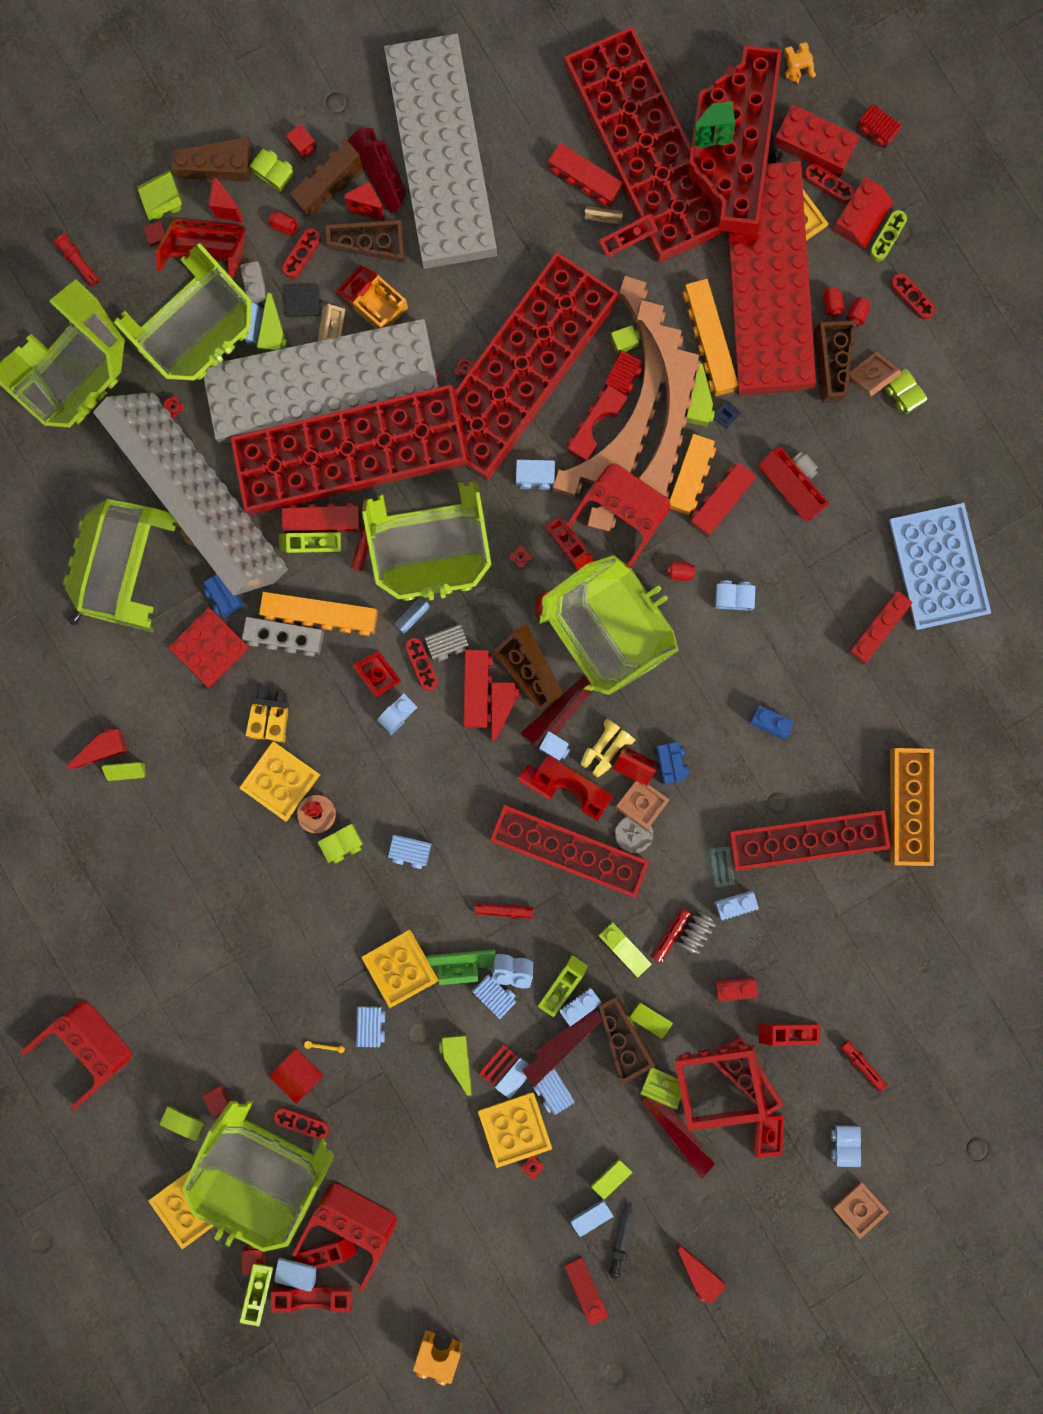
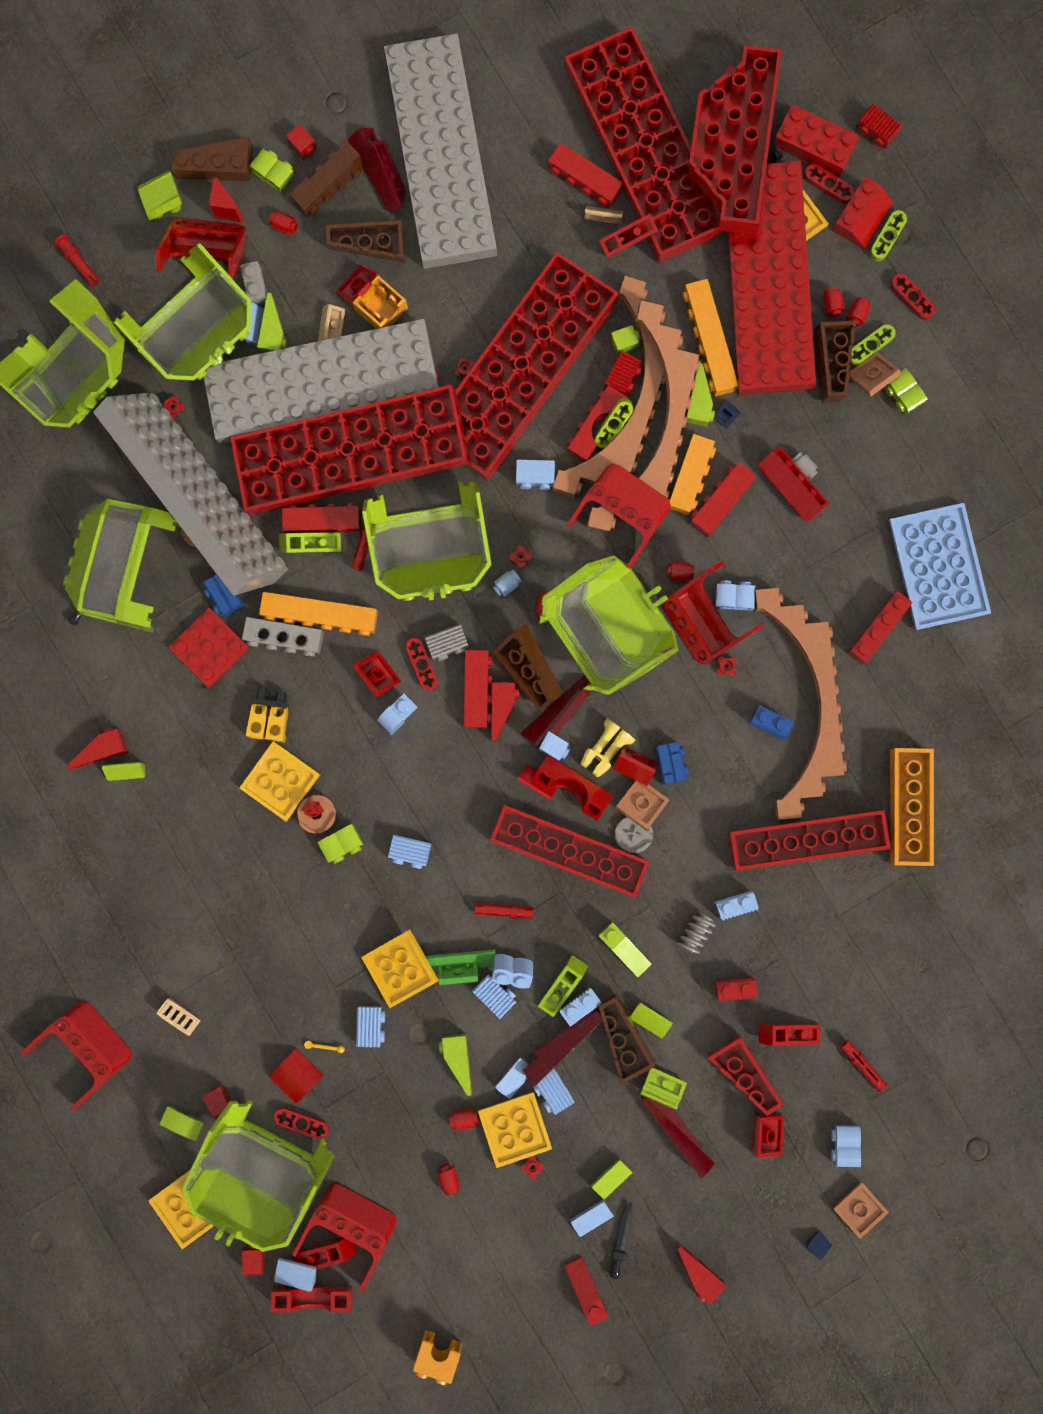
red tile [143,221,165,246] -> none
lime slope [240,1263,273,1326] -> none
red beam [283,228,321,279] -> none
black piece [284,285,321,317] -> none
red slope [344,182,385,221] -> none
light blue slope [394,598,430,634] -> none
red tile [479,1044,519,1087] -> none
red slope [545,516,594,571] -> none
red pin [651,908,692,964] -> none
red window [675,1044,768,1131] -> none
green slope [694,101,735,148] -> none
clear light blue tile [710,846,735,887] -> none
light orange animal [783,42,816,84] -> none
none -> tan slope [156,997,201,1036]
none -> red brick [436,1163,460,1195]
none -> red brick [449,1108,479,1131]
none -> light blue brick [493,569,522,597]
none -> lime beam [595,398,633,448]
none -> red windscreen [663,561,764,664]
none -> red plate [716,656,737,676]
none -> nougat arch [755,588,847,820]
none -> dark blue slope [805,1230,833,1261]
none -> lime beam [850,325,895,366]

